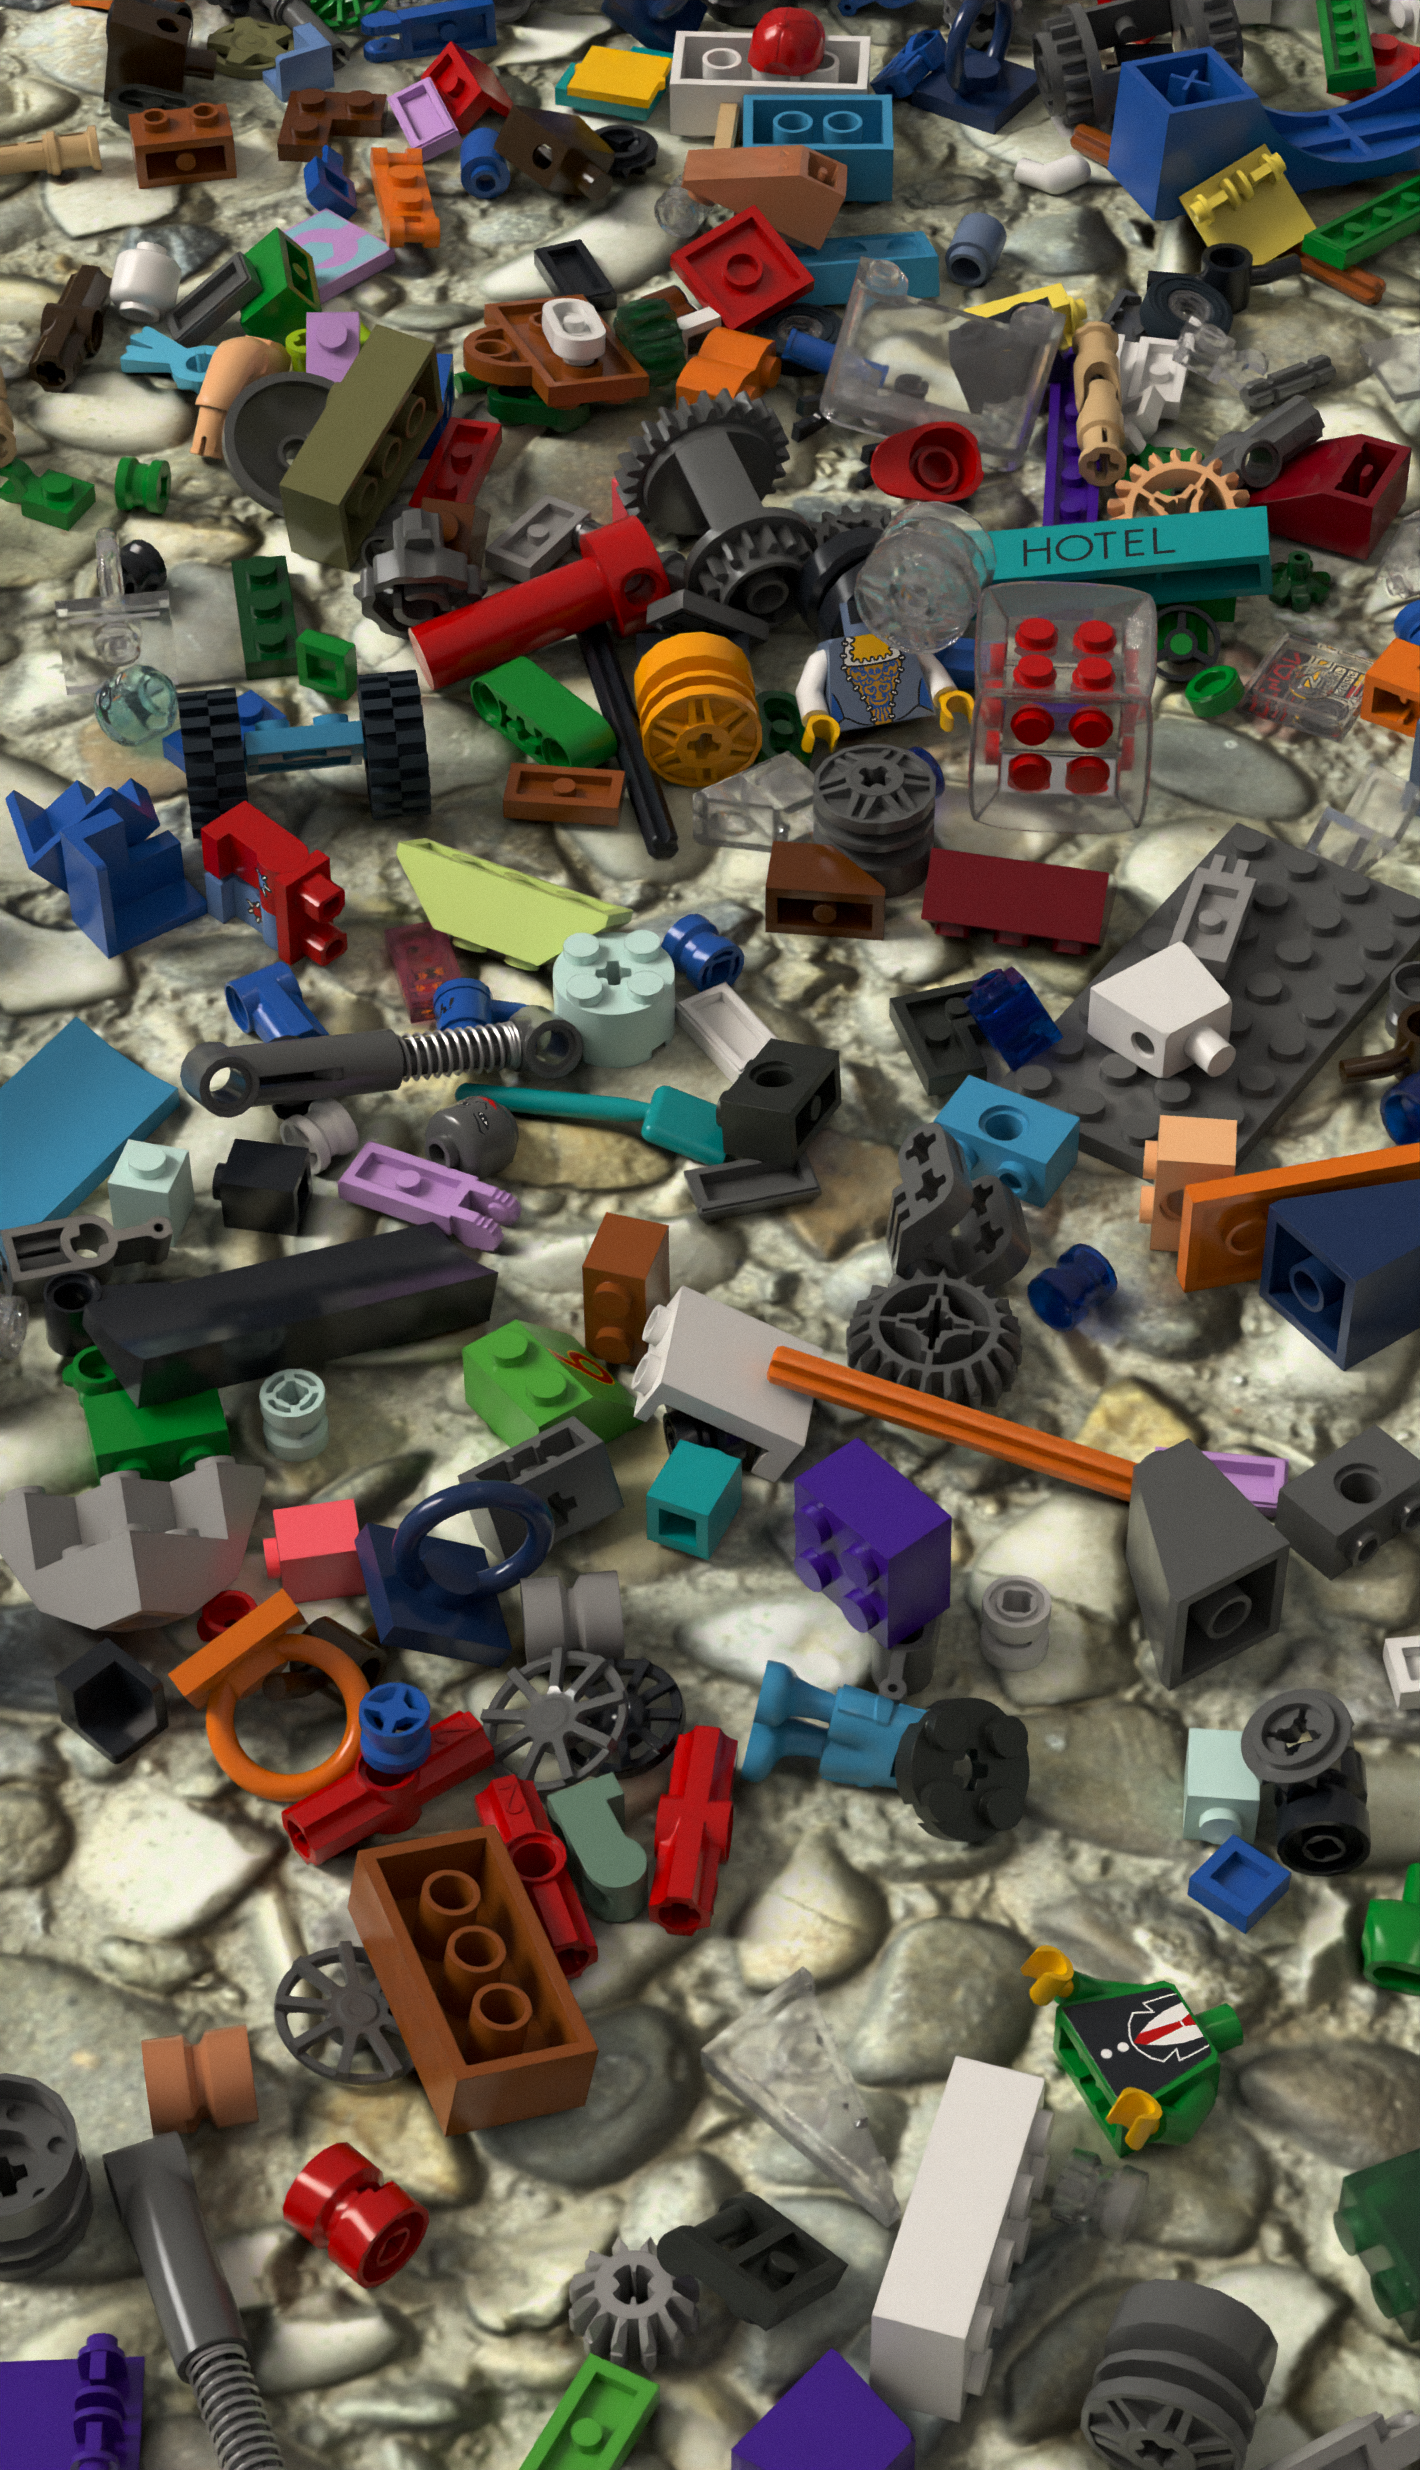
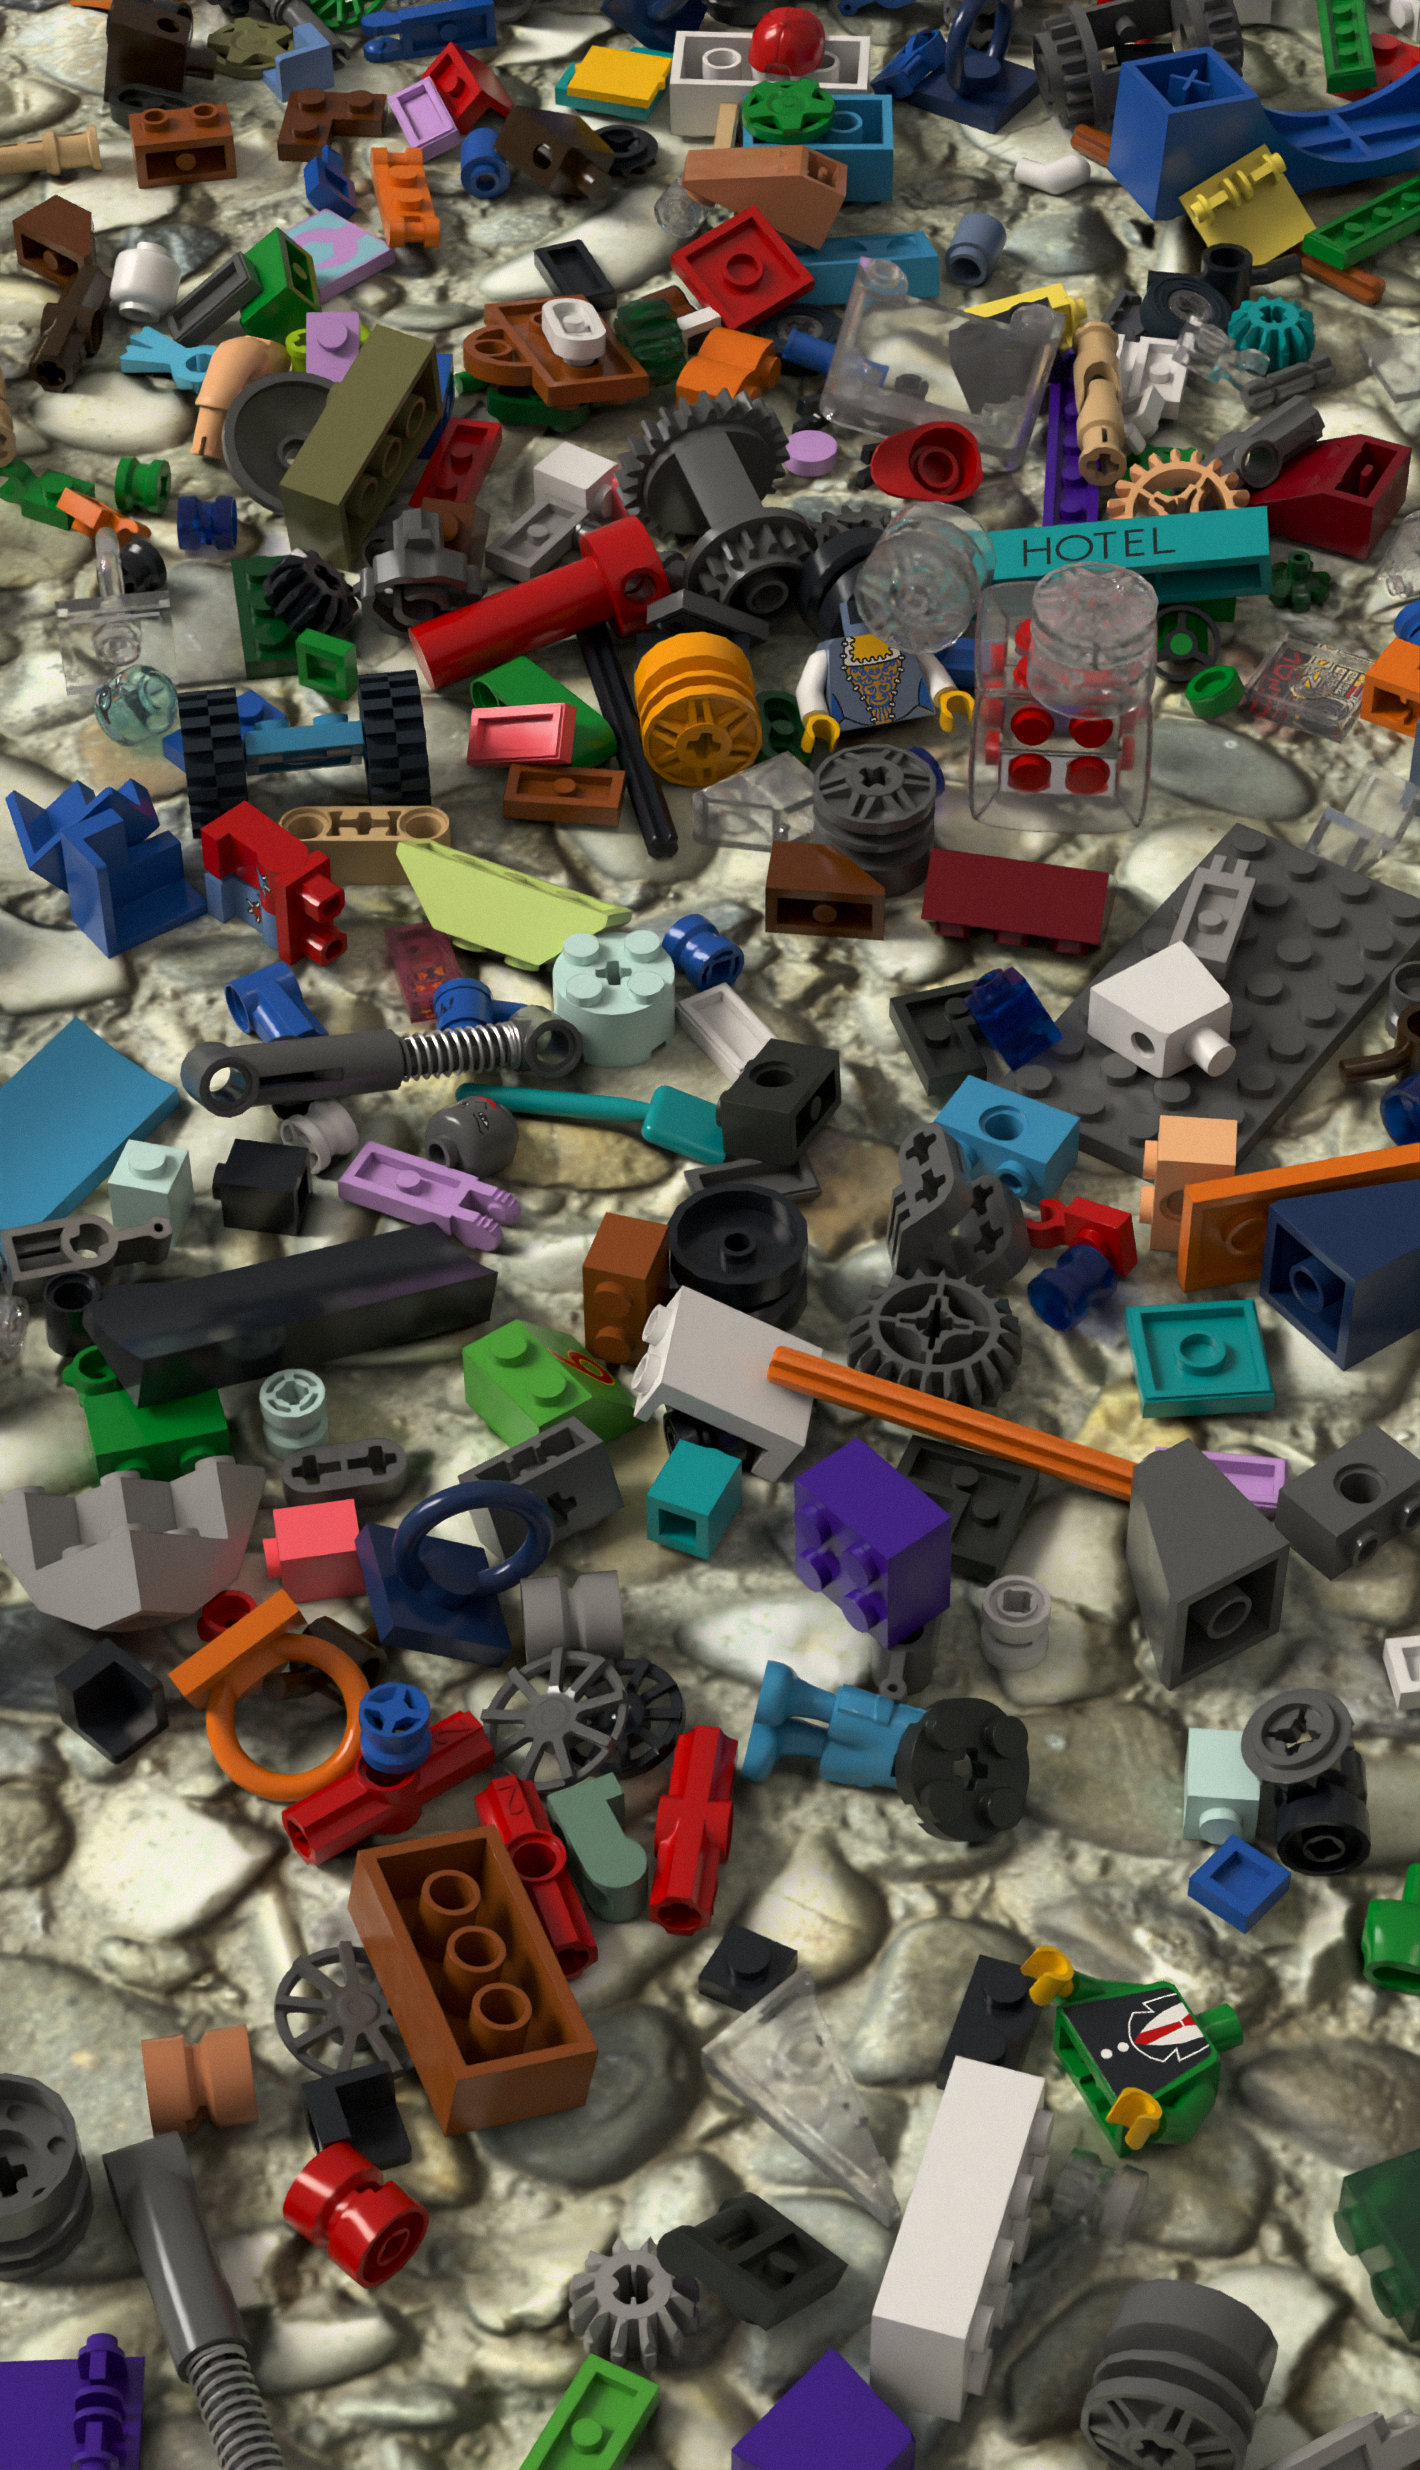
none -> reddish brown slope [12,195,97,288]
none -> orange plate [56,487,152,554]
none -> clear blue wheel [177,496,238,551]
none -> black gear [262,548,359,637]
none -> tan beam [279,806,451,885]
none -> flat silver beam [281,1438,409,1509]
none -> black panel [301,2060,412,2171]
none -> coral tile [466,702,577,769]
none -> white brick [533,441,618,523]
none -> black wheel [667,1183,808,1332]
none -> black plate [698,1923,798,2022]
none -> green wheel [742,78,835,145]
none -> lavender tile [784,430,837,478]
none -> pearl dark grey plate [896,1434,1040,1583]
none -> black plate [936,1954,1044,2090]
none -> red plate [1024,1197,1138,1278]
none -> clear wheel [1026,561,1159,721]
none -> teal plate [1124,1299,1275,1418]
none -> teal gear [1227,295,1316,377]

